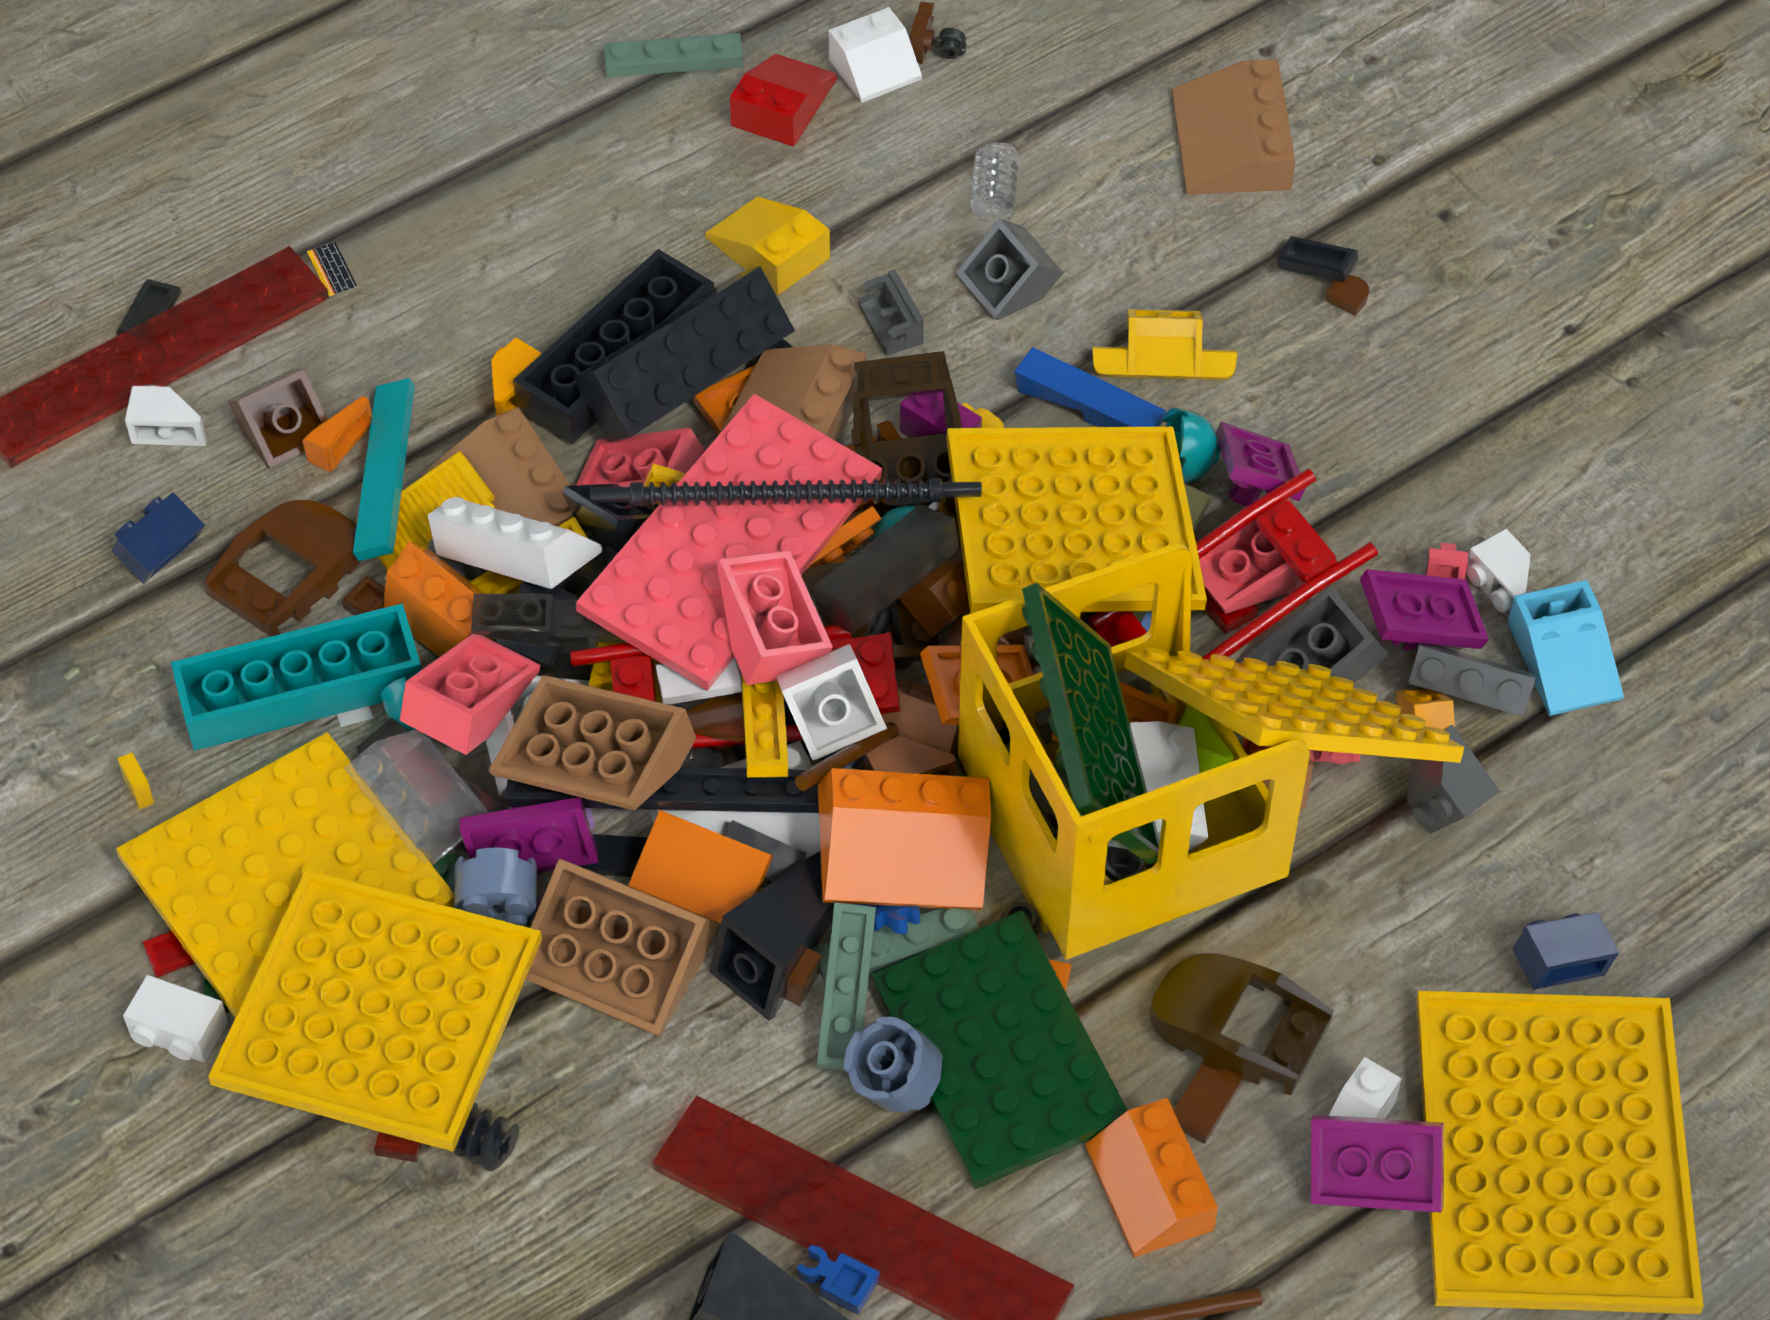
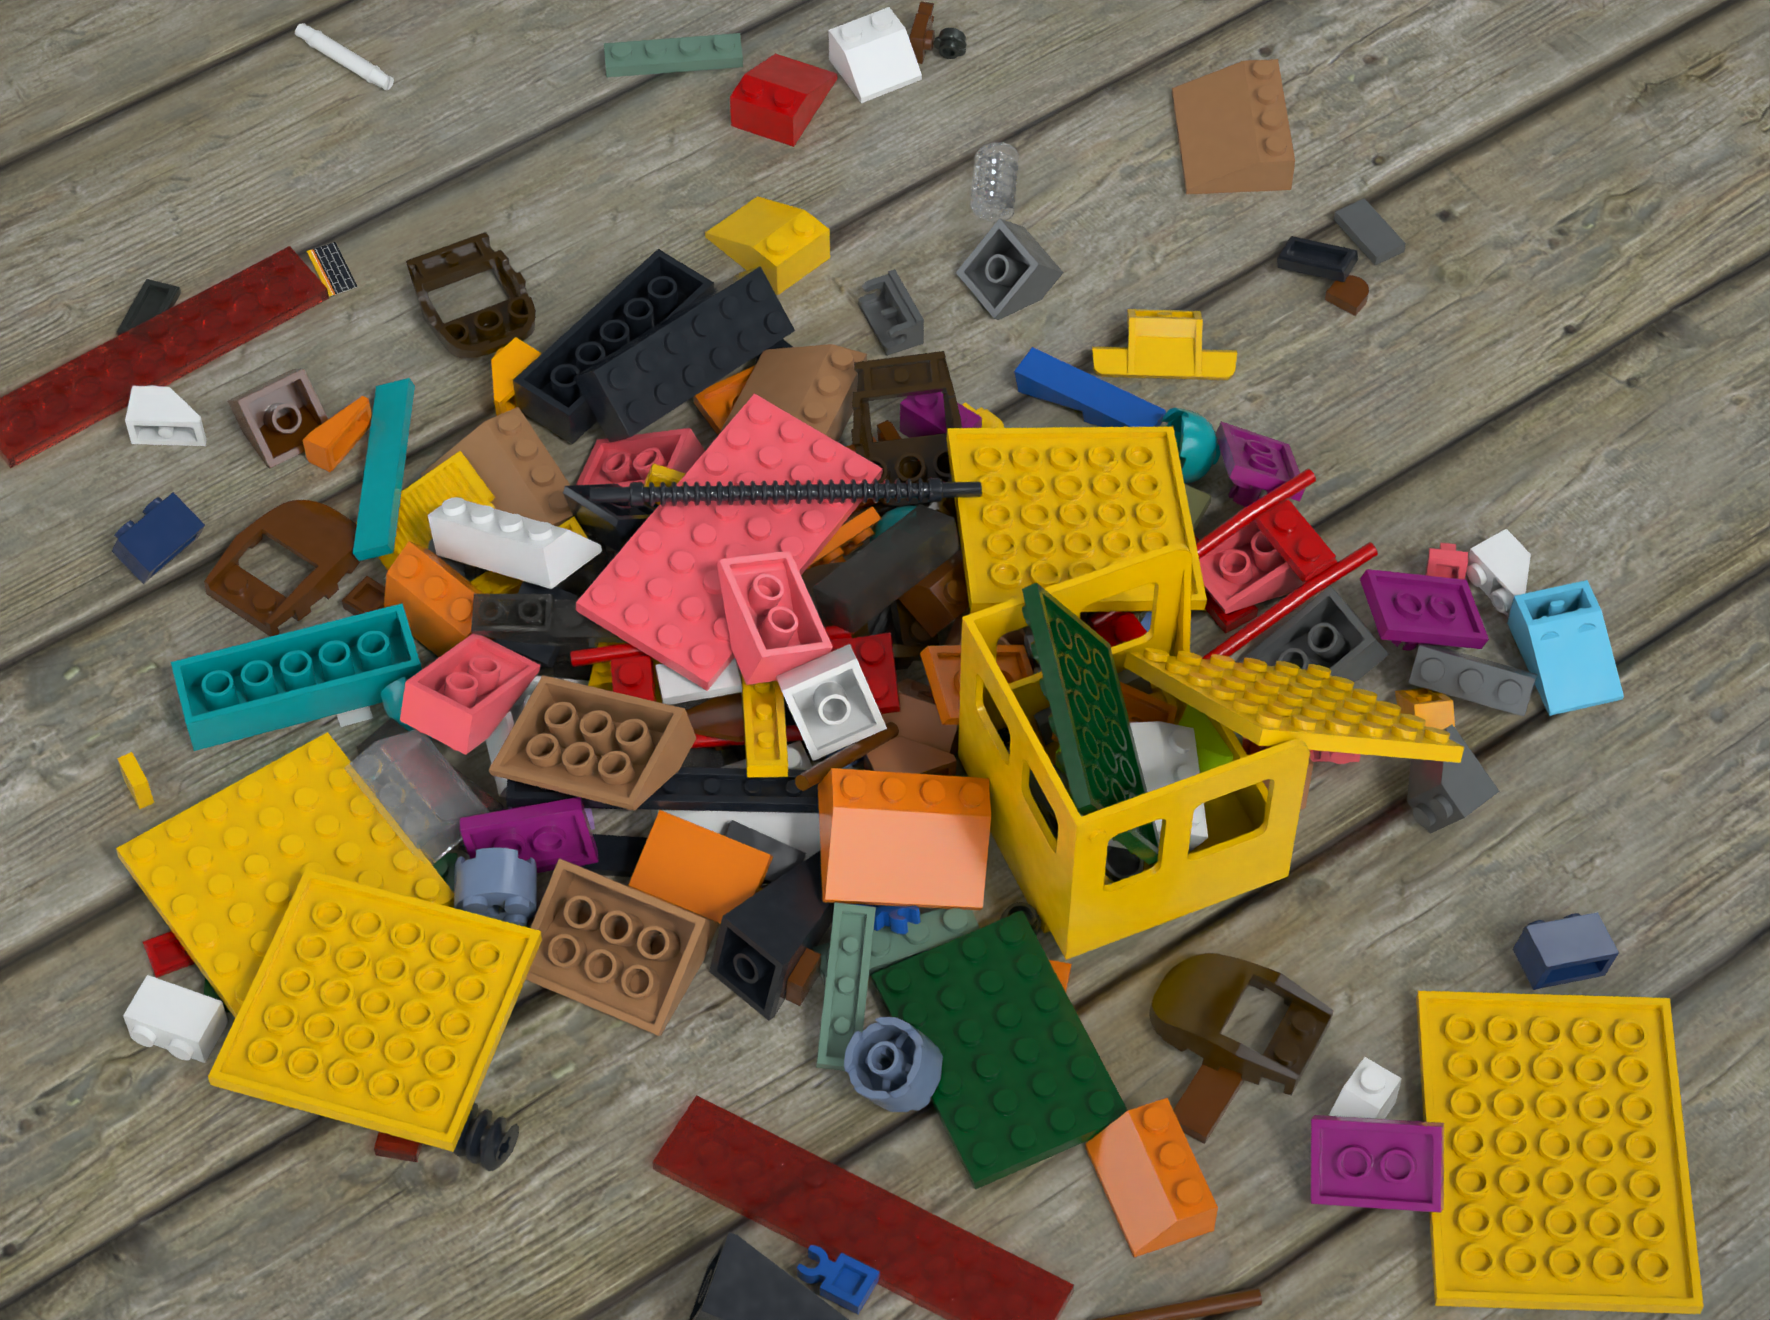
none -> white piece [295,23,394,90]
none -> dark brown slope [406,232,536,358]
none -> dark grey tile [1334,198,1406,266]

